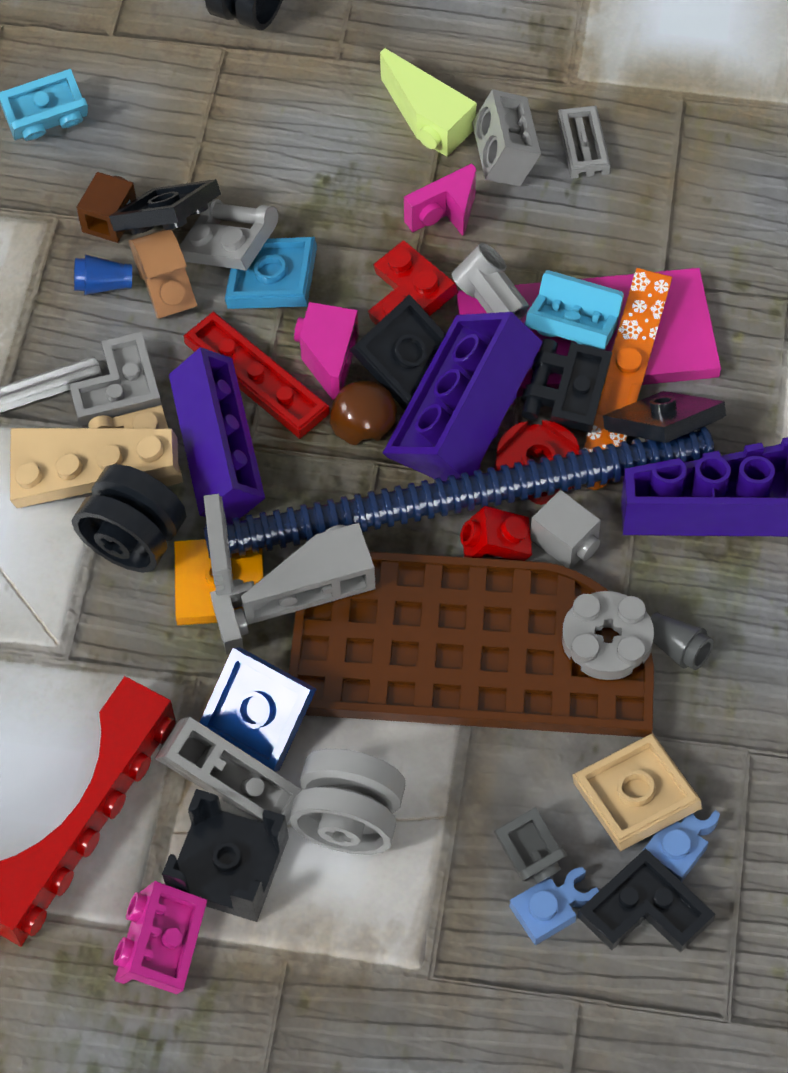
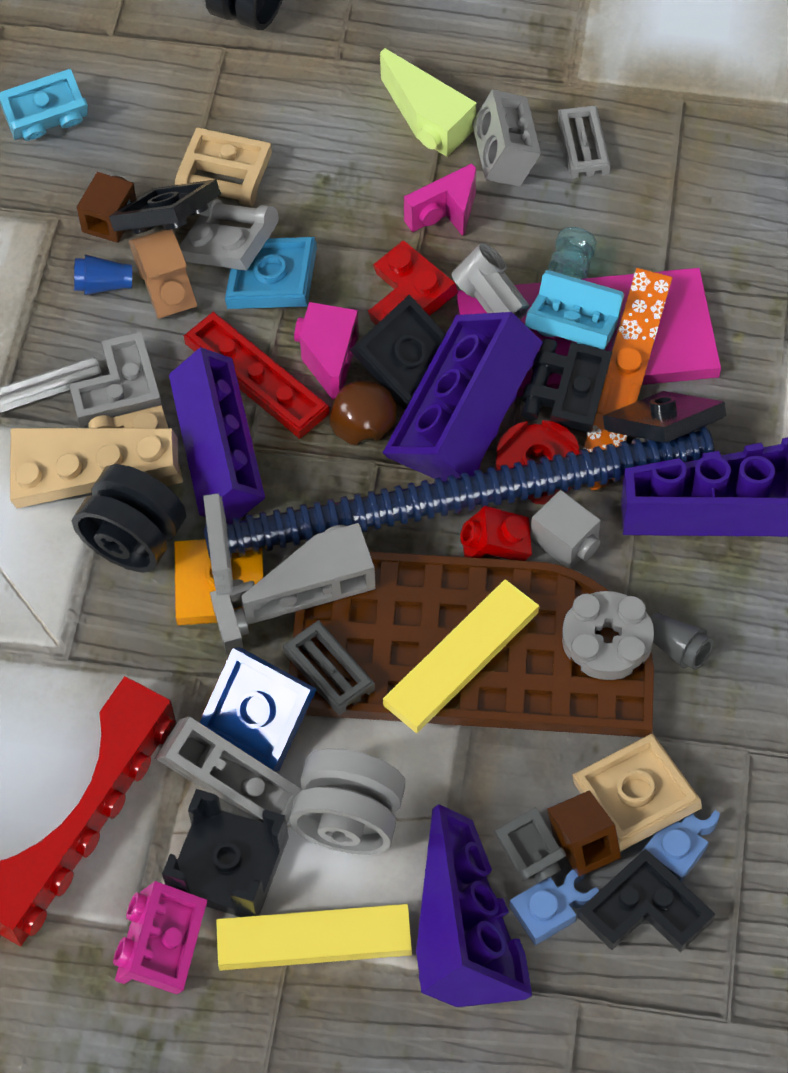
none -> tan plate [175,127,272,207]
none -> light yellow tile [216,904,412,971]
none -> dark grey tile [283,620,375,716]
none -> light yellow tile [383,579,539,733]
none -> dark purple wedge [416,804,532,1007]
none -> reddish brown brick [547,790,621,877]
none -> clear light blue wheel [548,227,597,279]

